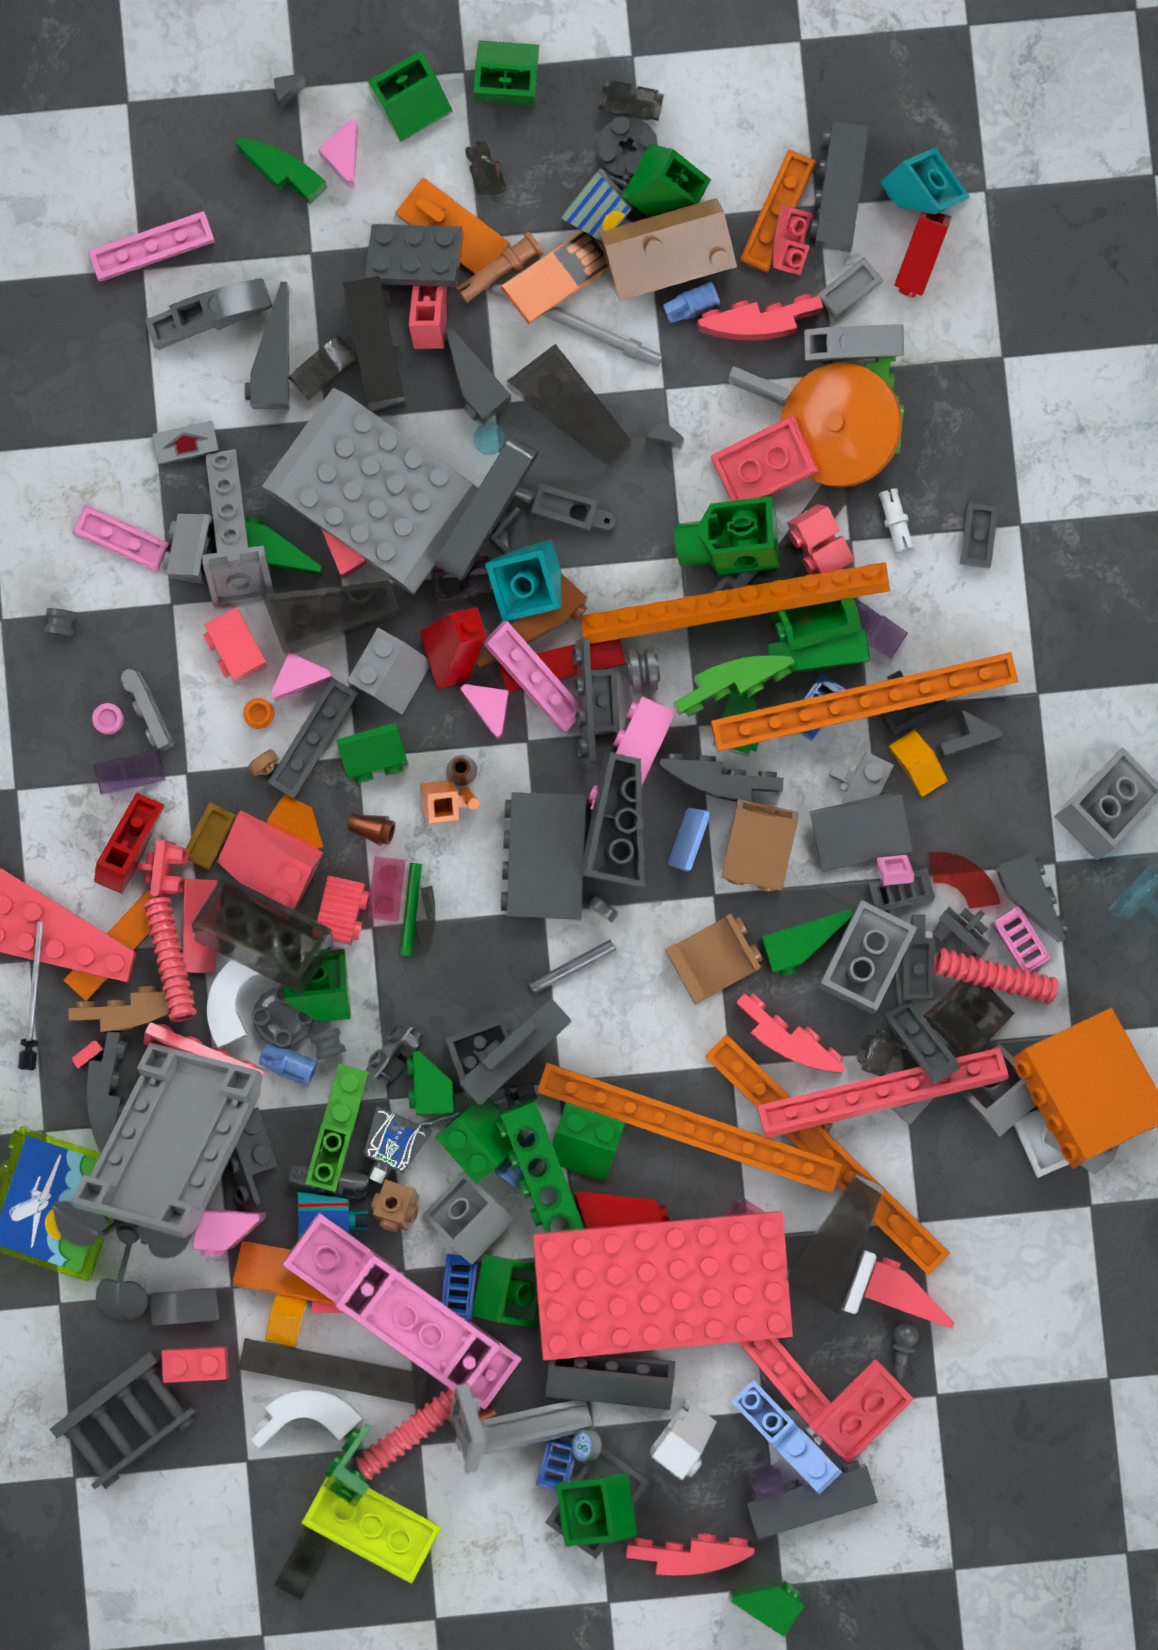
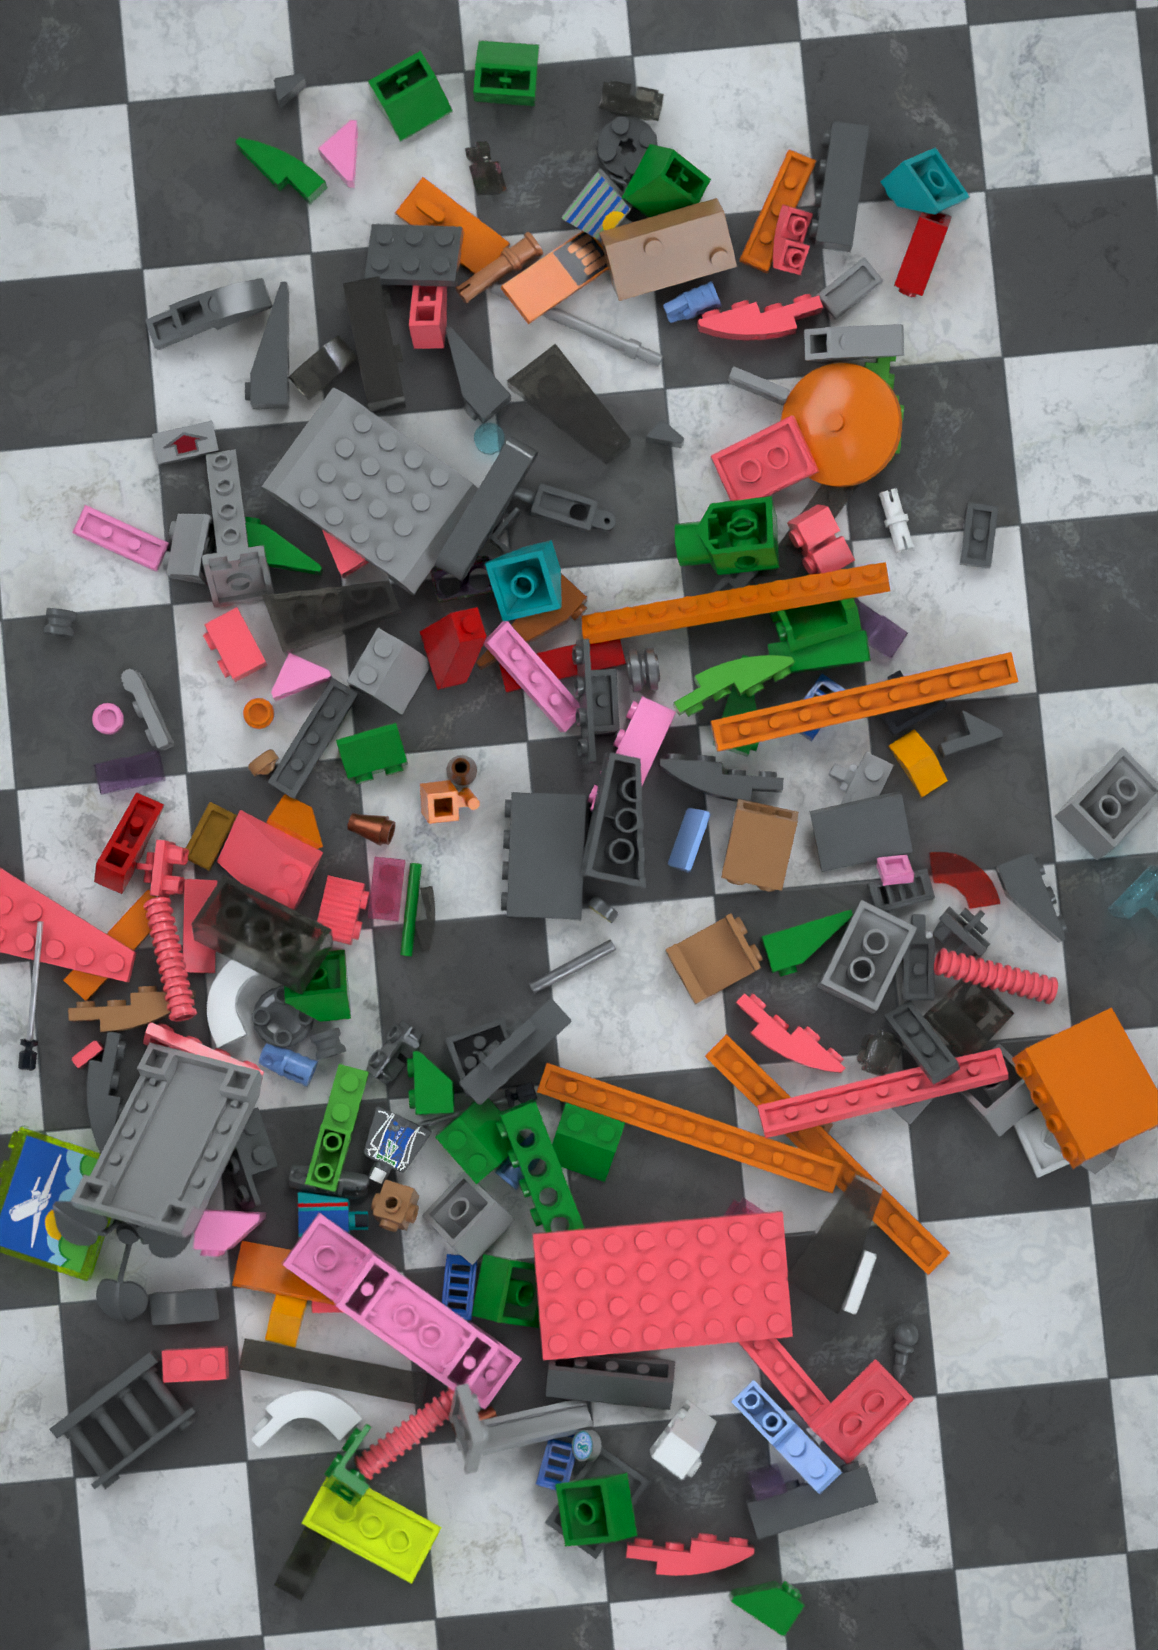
bright pink plate [88,211,215,282] -> none
bright pink slope [460,684,509,740] -> none
red slope [575,1191,669,1228] -> none
coral slope [863,1257,955,1329] -> none
bright pink slope [991,906,1051,972] -> none

